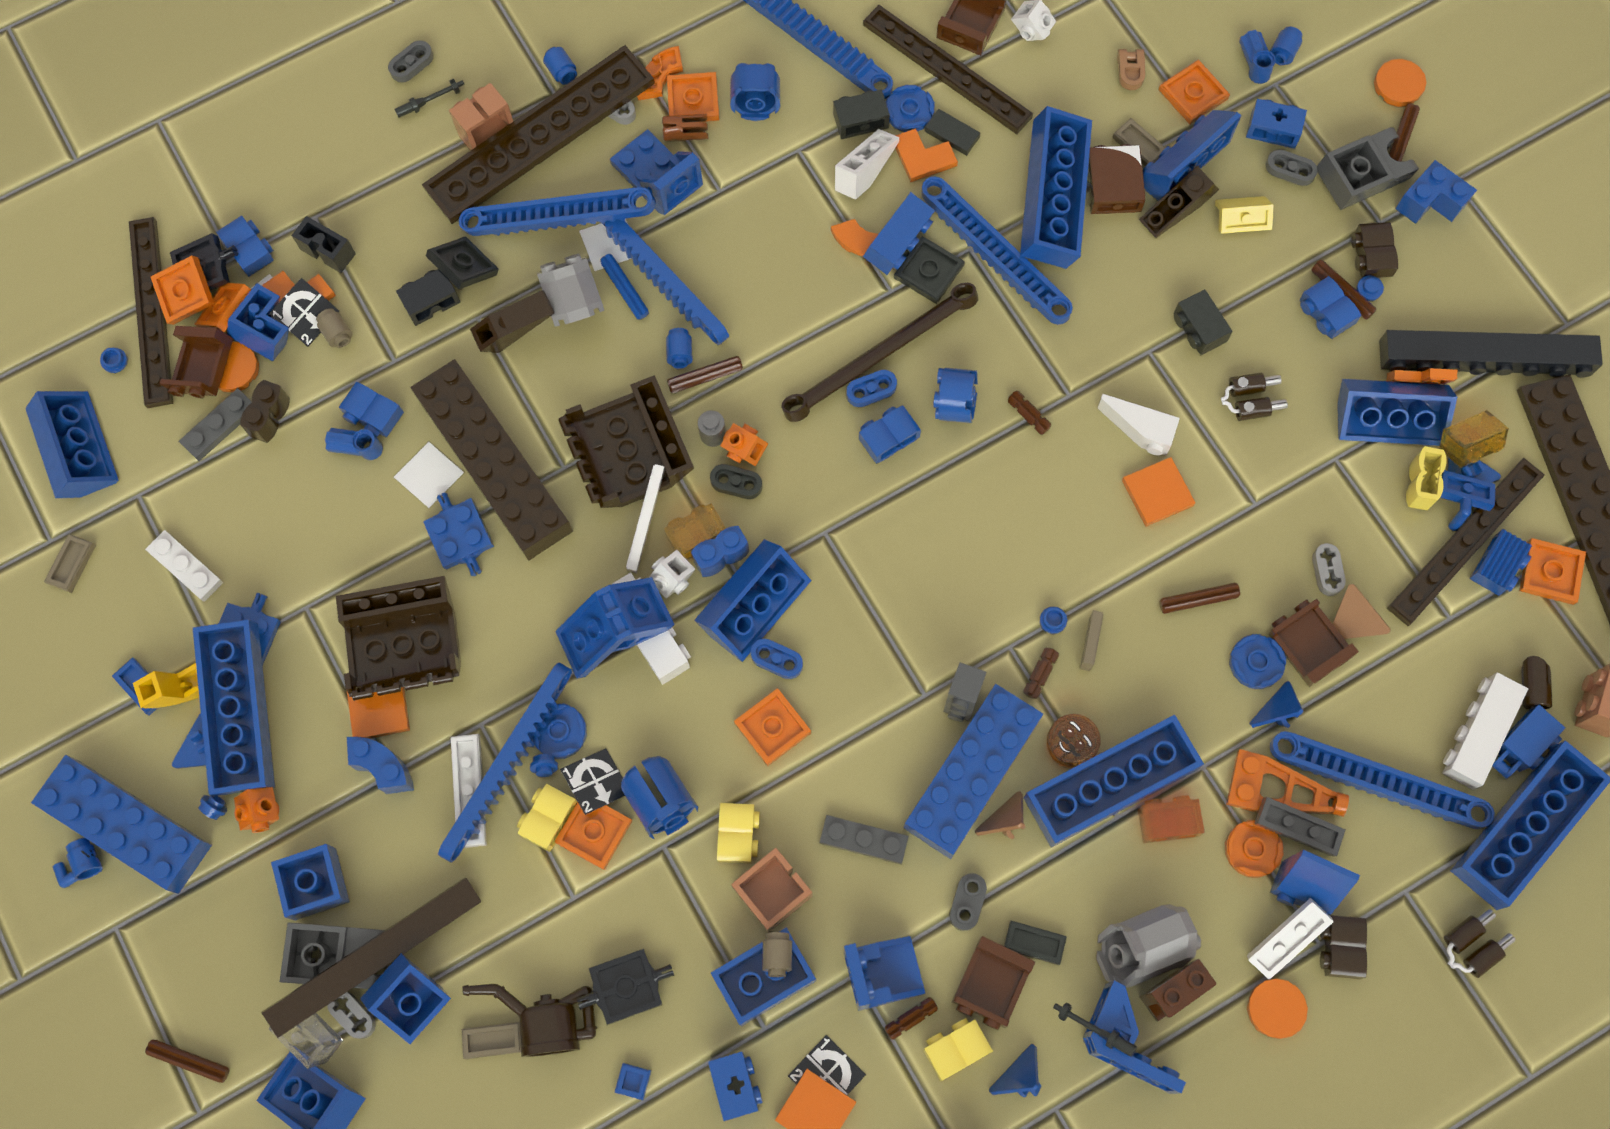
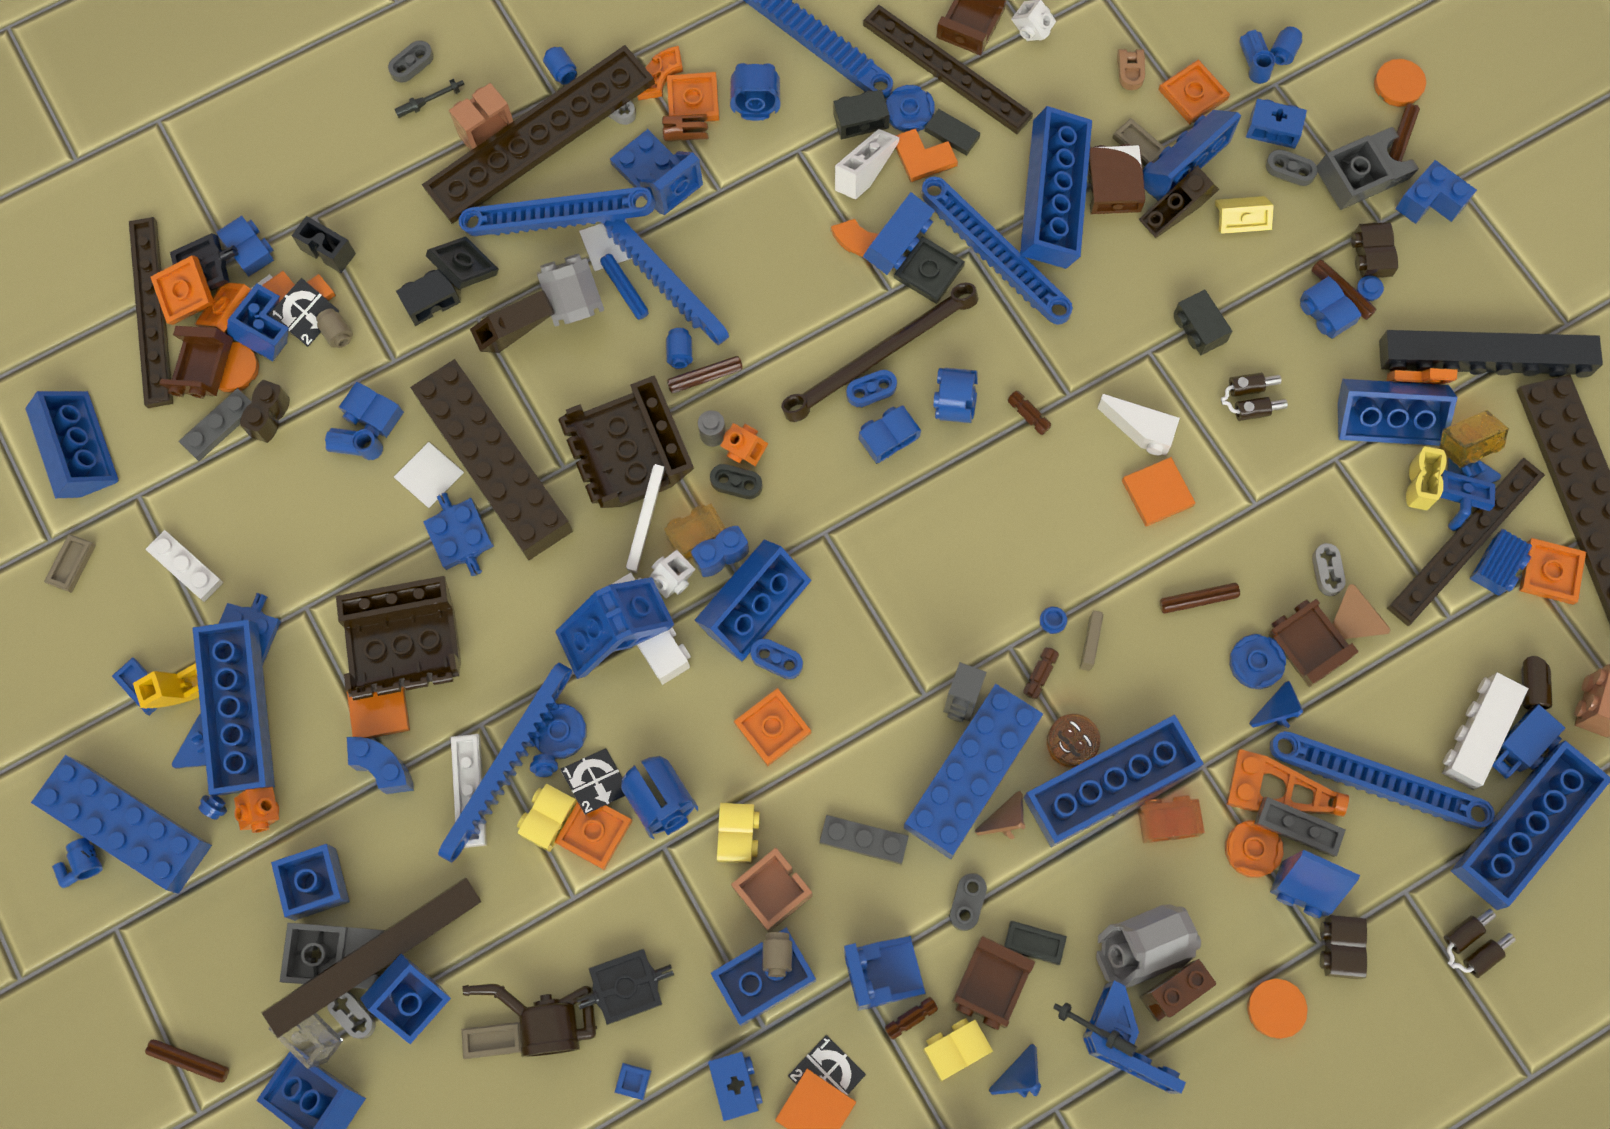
blue plate [100,348,128,373] -> none
white plate [1247,898,1333,979] -> none

